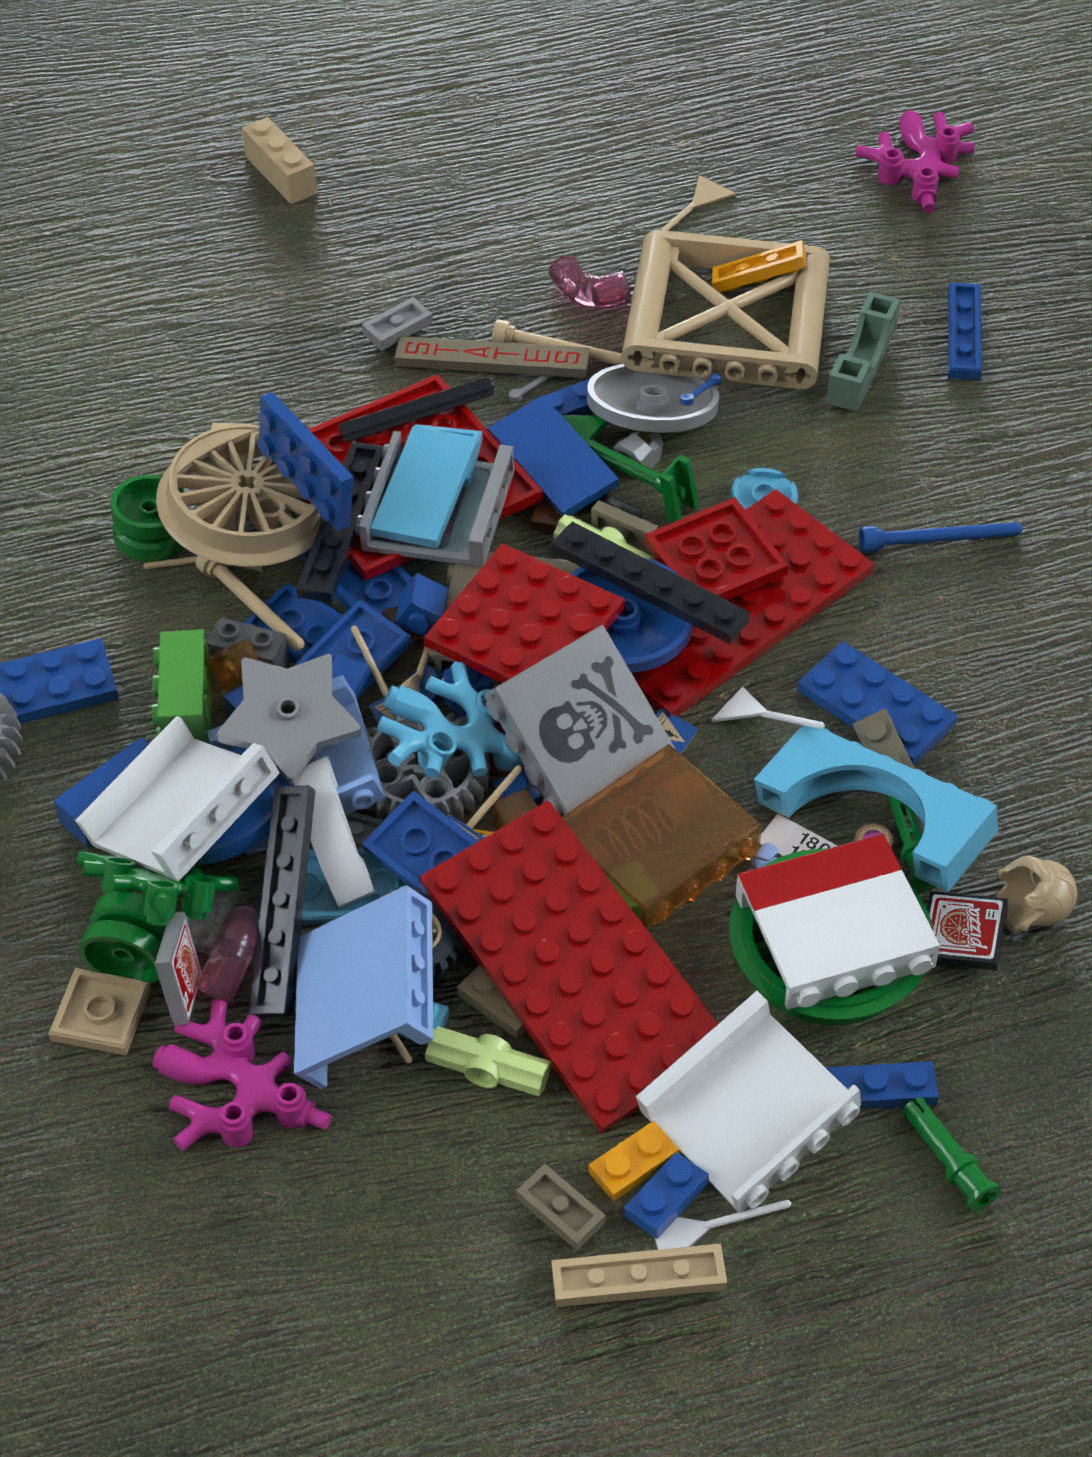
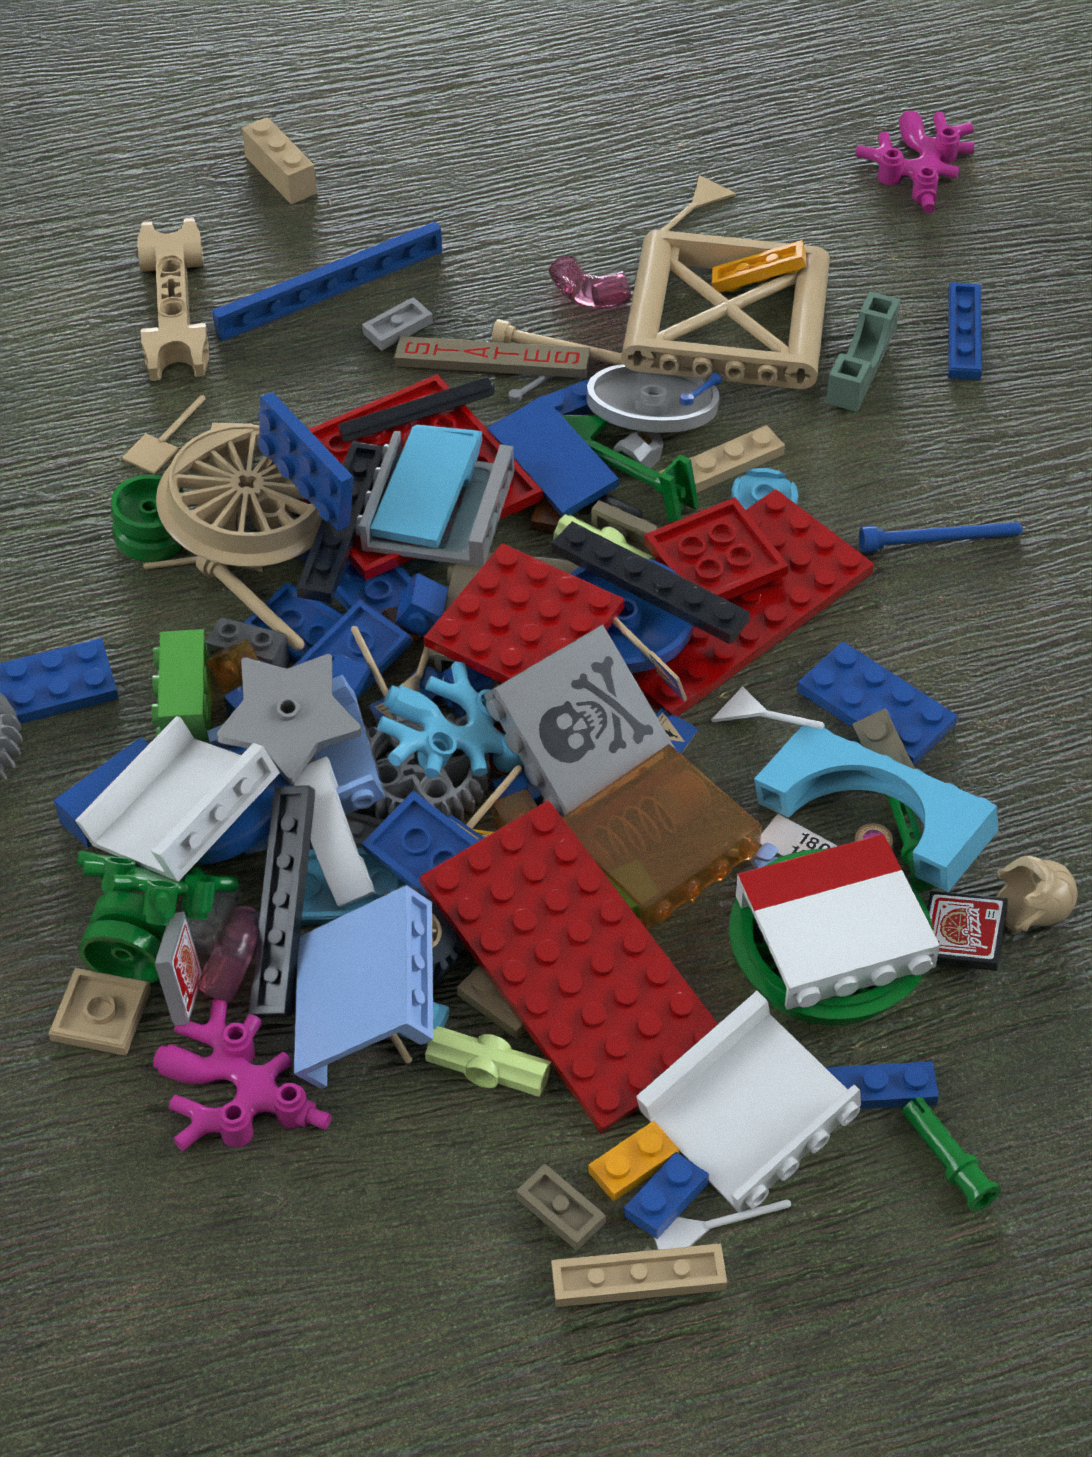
none -> tan piece [122,395,205,475]
none -> tan piece [138,217,209,381]
none -> blue plate [212,222,442,342]
none -> tan piece [612,617,687,702]
none -> tan plate [659,425,785,493]

